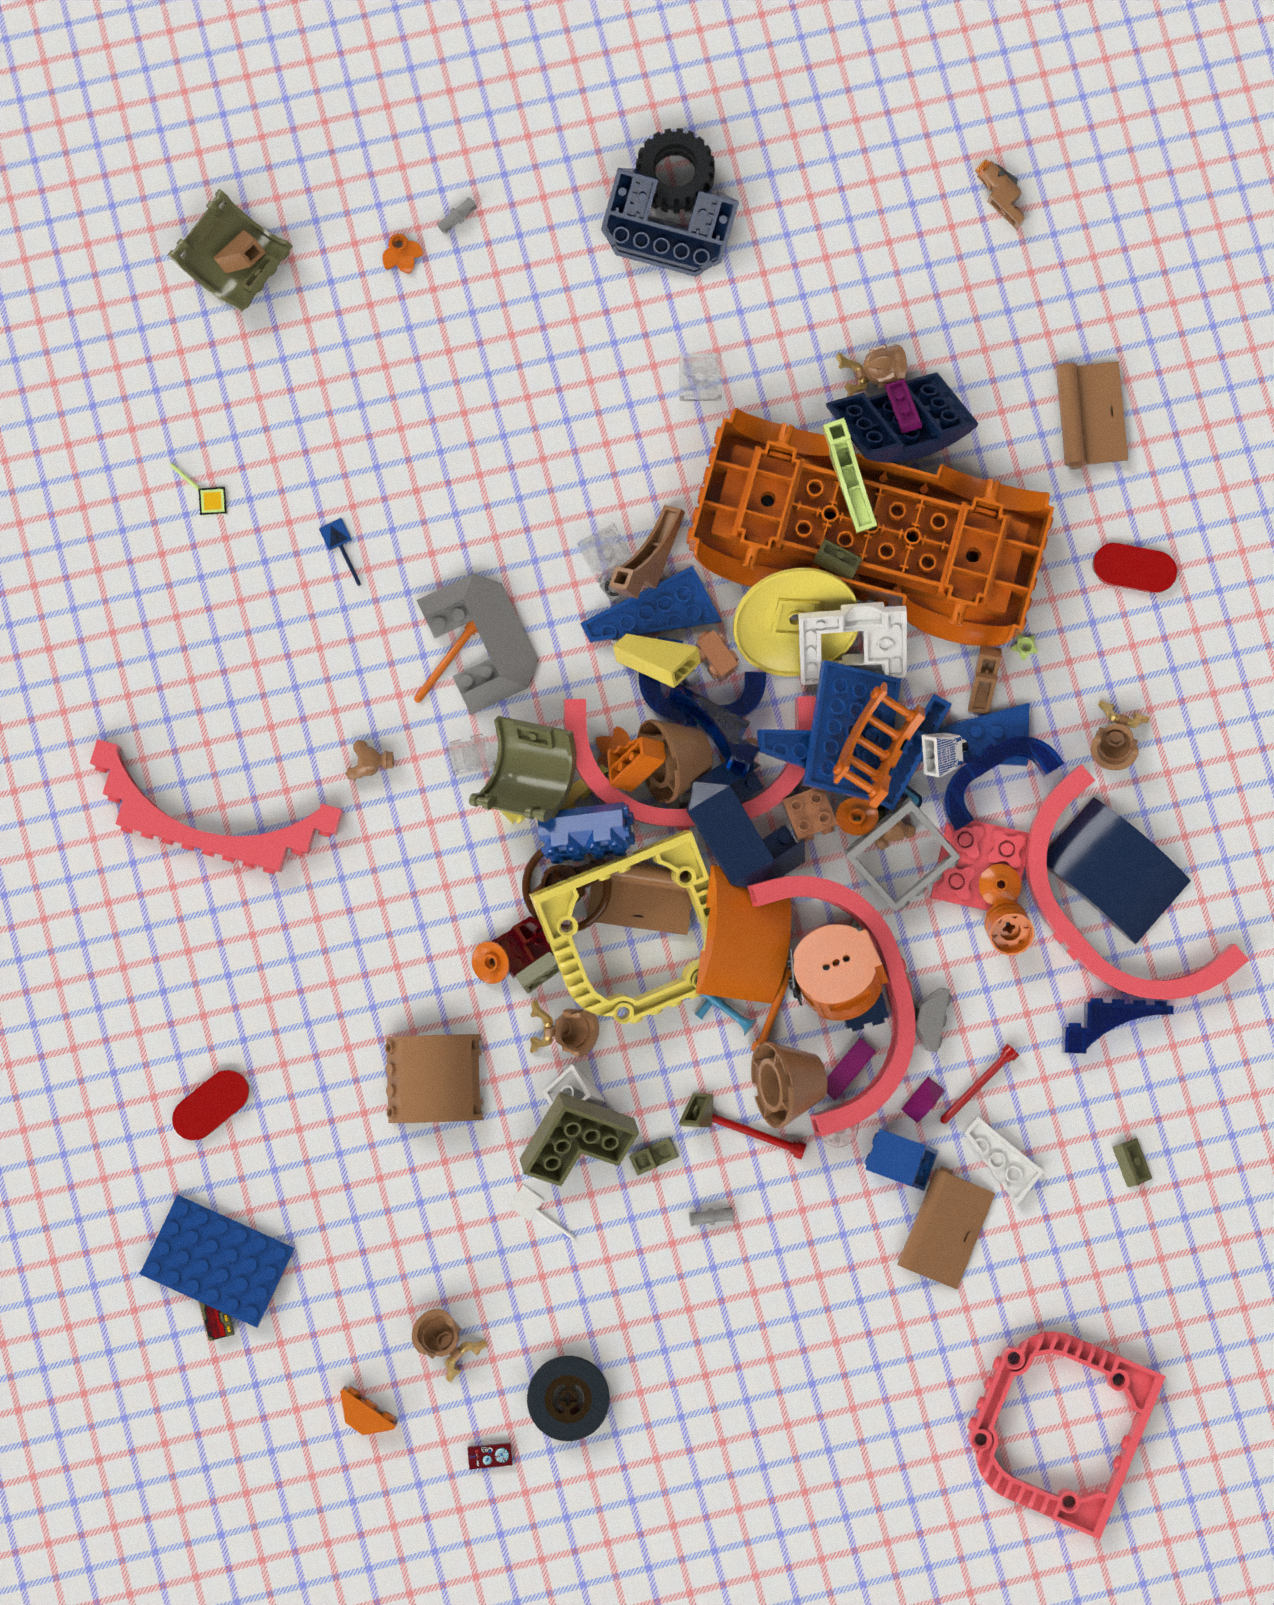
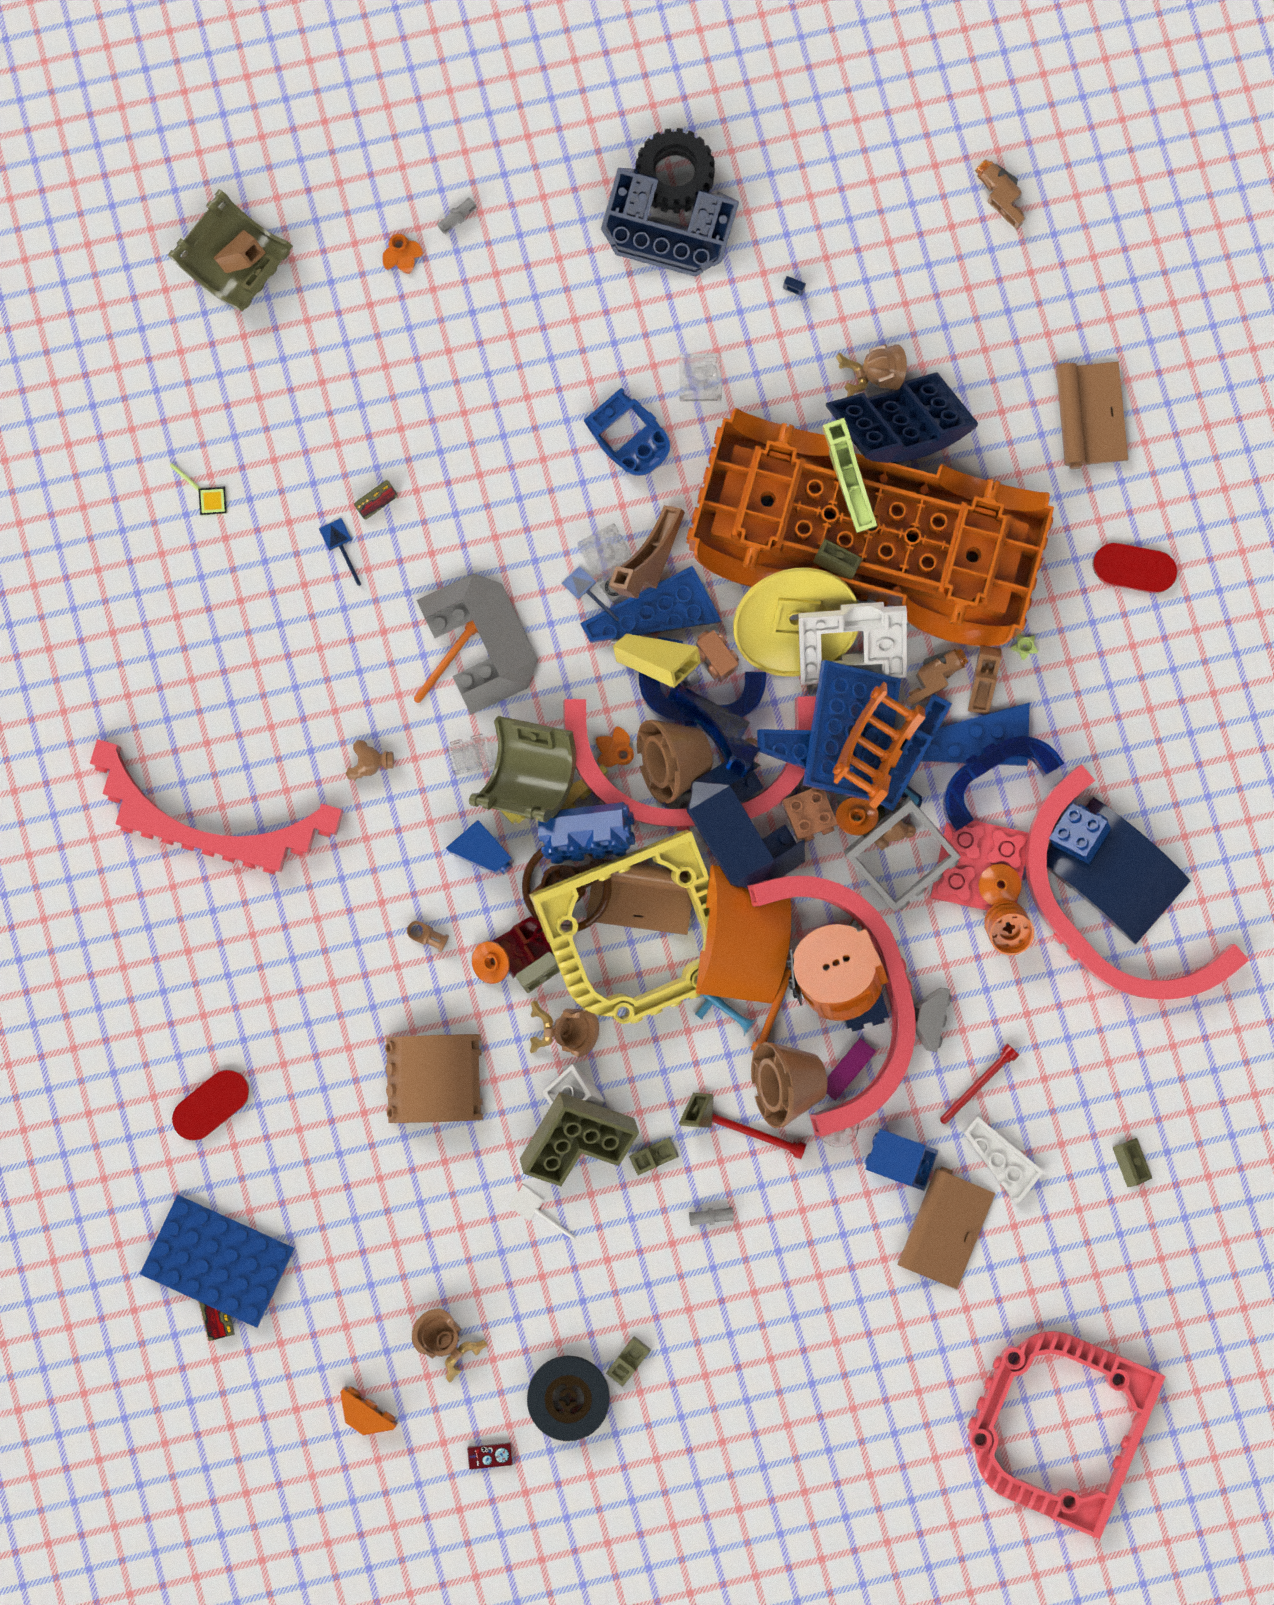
orange wedge [607,737,666,792] -> none
magenta tile [884,379,922,434] -> none
magenta slope [901,1077,945,1123] -> none
white torso [922,733,969,777] -> none
clear blue arch [1062,998,1174,1054] -> none
medium nougat helmet [1091,700,1150,770] -> none
none -> slope [354,480,398,520]
none -> medium nougat connector [407,921,450,953]
none -> blue slope [446,820,514,875]
none -> piece [562,566,619,621]
none -> blue slope [584,388,670,476]
none -> olive slope [606,1336,651,1387]
none -> dark blue tile [783,276,806,296]
none -> medium nougat plate [906,648,968,707]
none -> brick [1049,803,1111,864]

